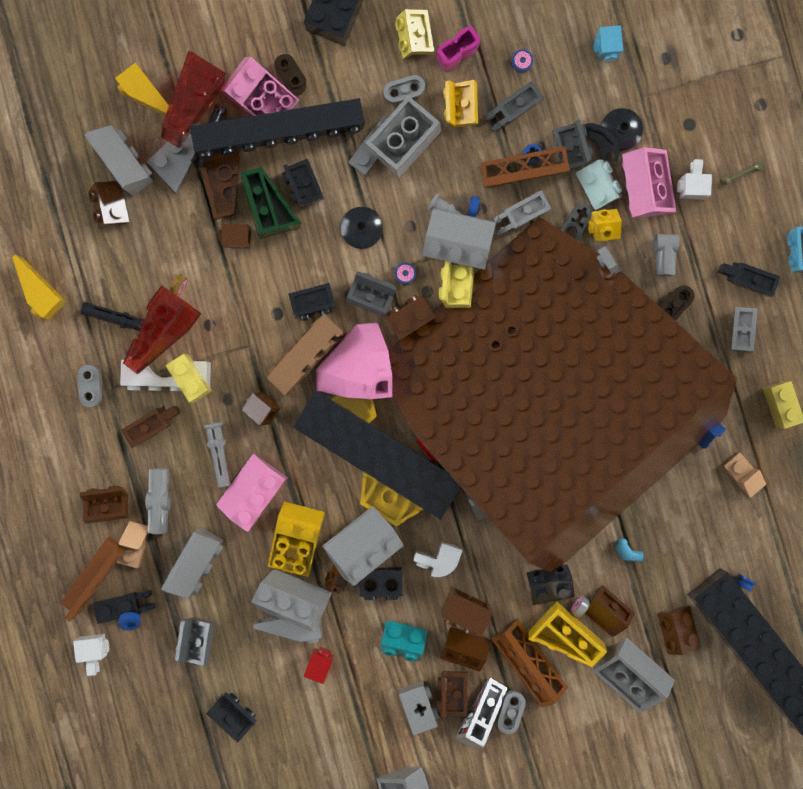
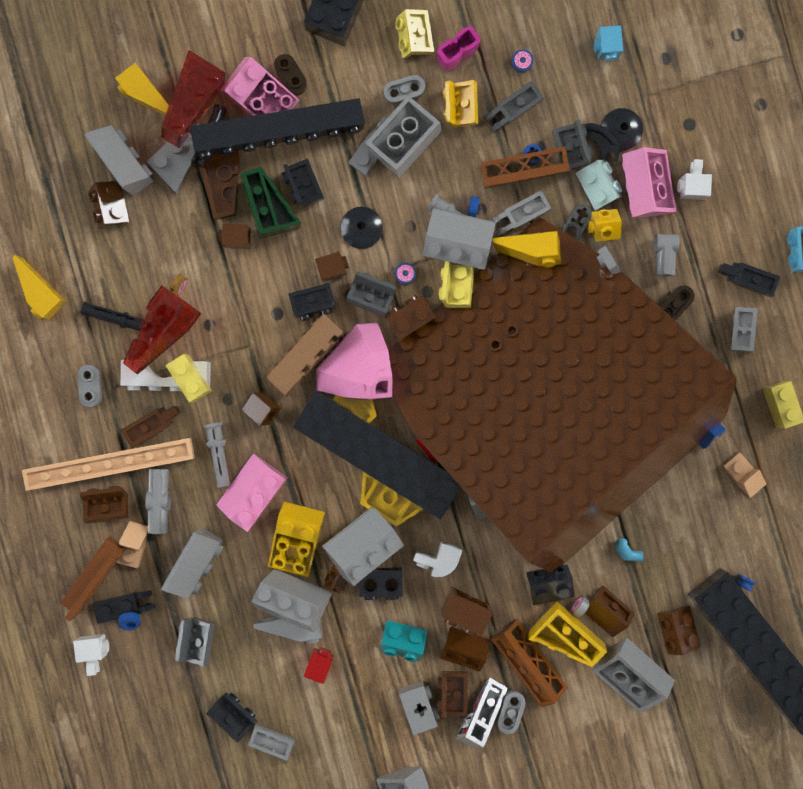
olive hinge [722,161,763,185] -> none
none -> light nougat plate [22,438,195,491]
none -> light grey plate [247,724,295,761]
none -> reddish brown brick [315,251,349,282]
none -> yellow slope [492,231,561,267]

